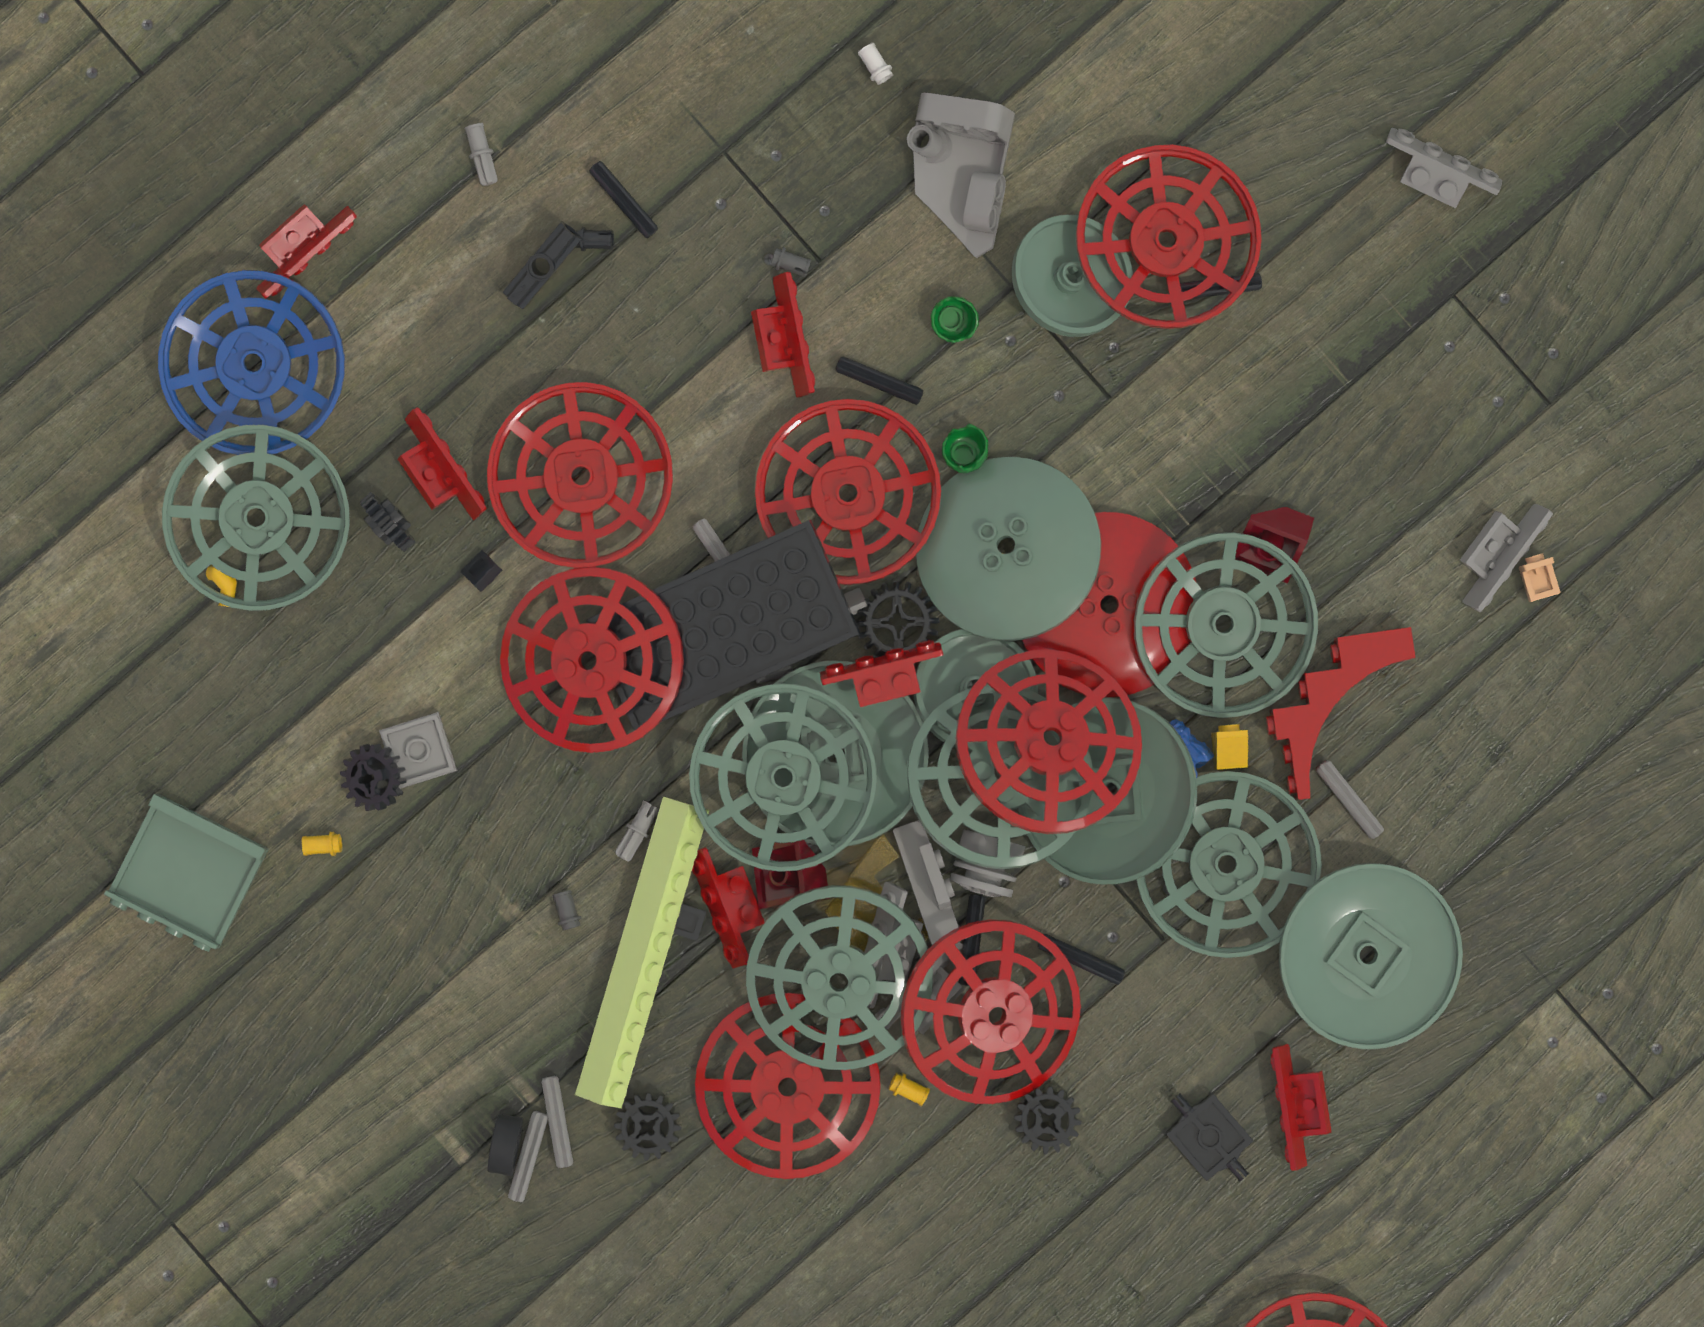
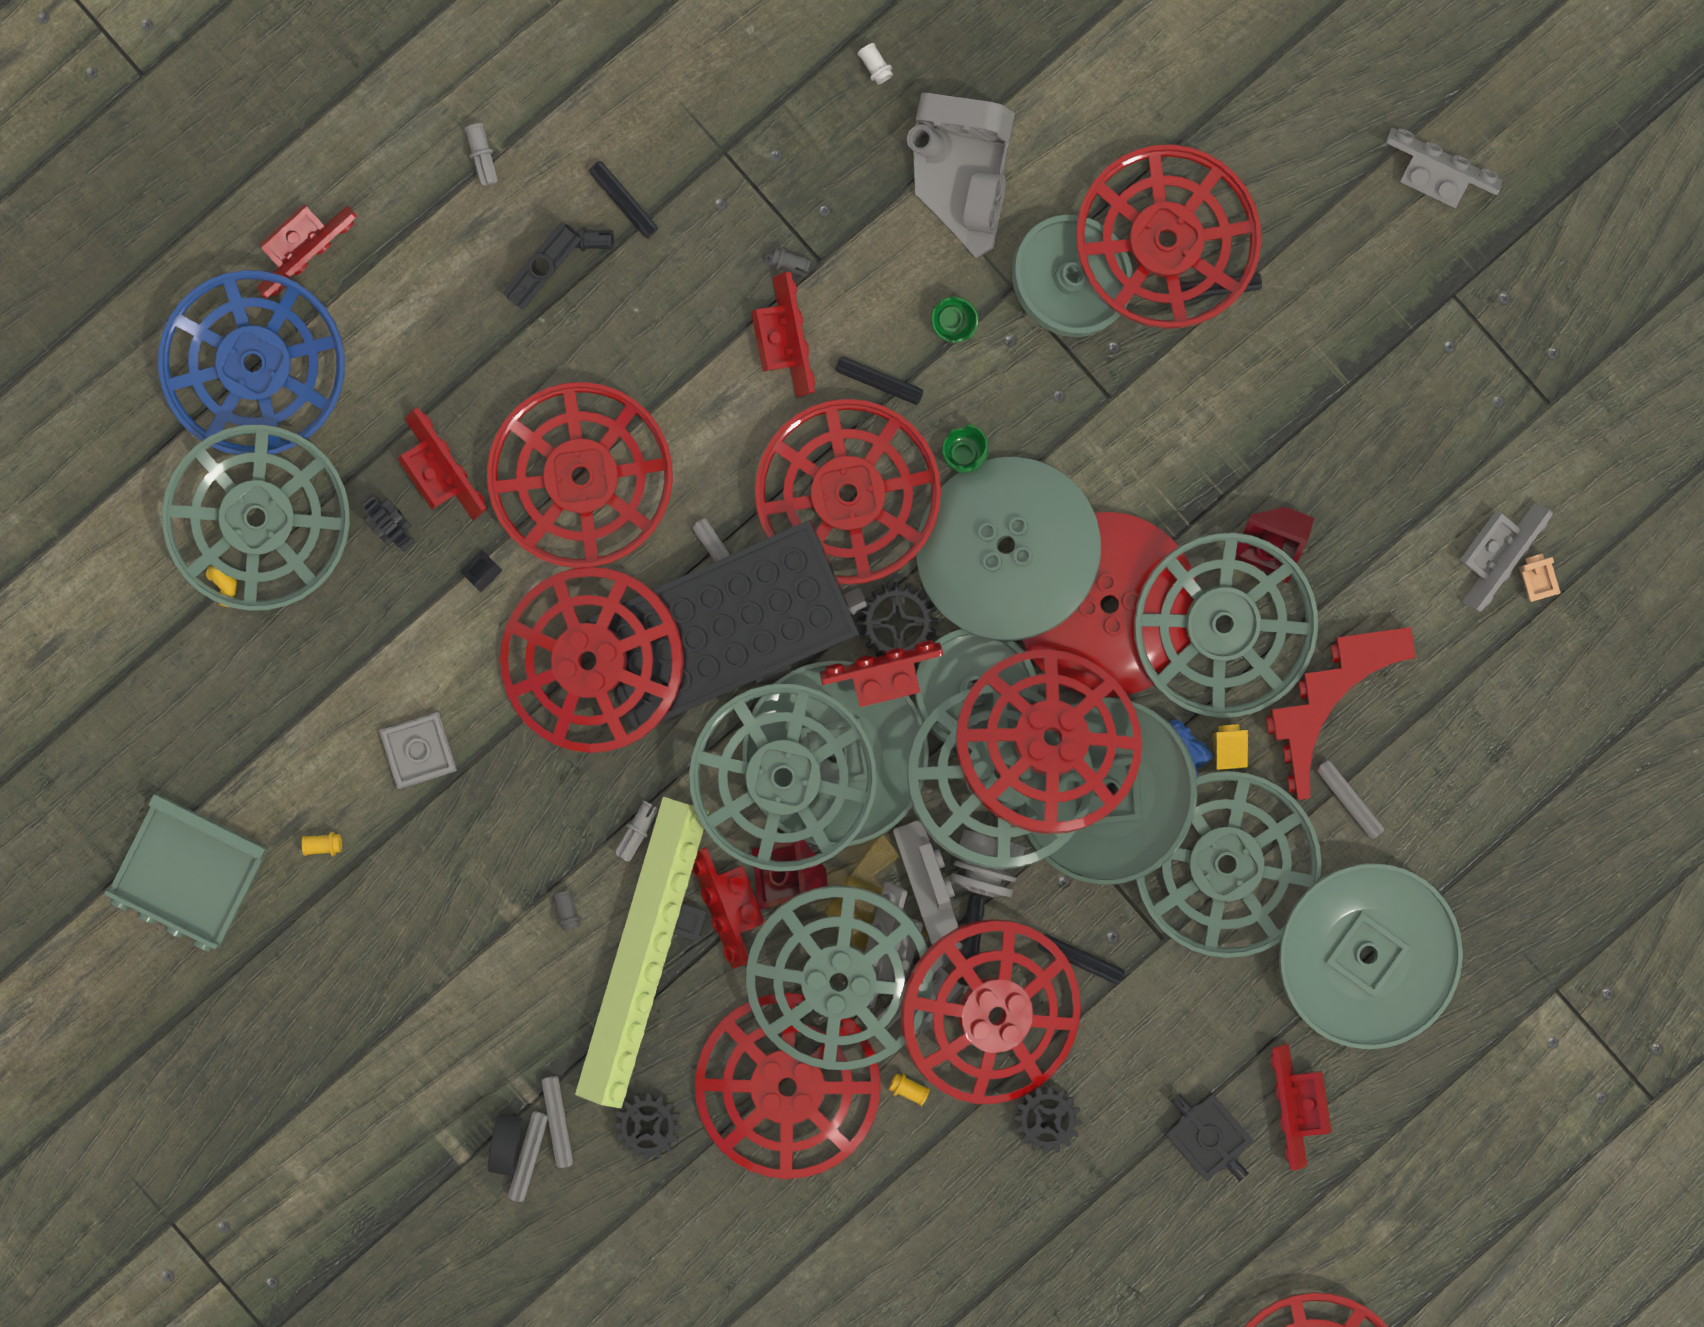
black gear [340,743,407,811] -> none

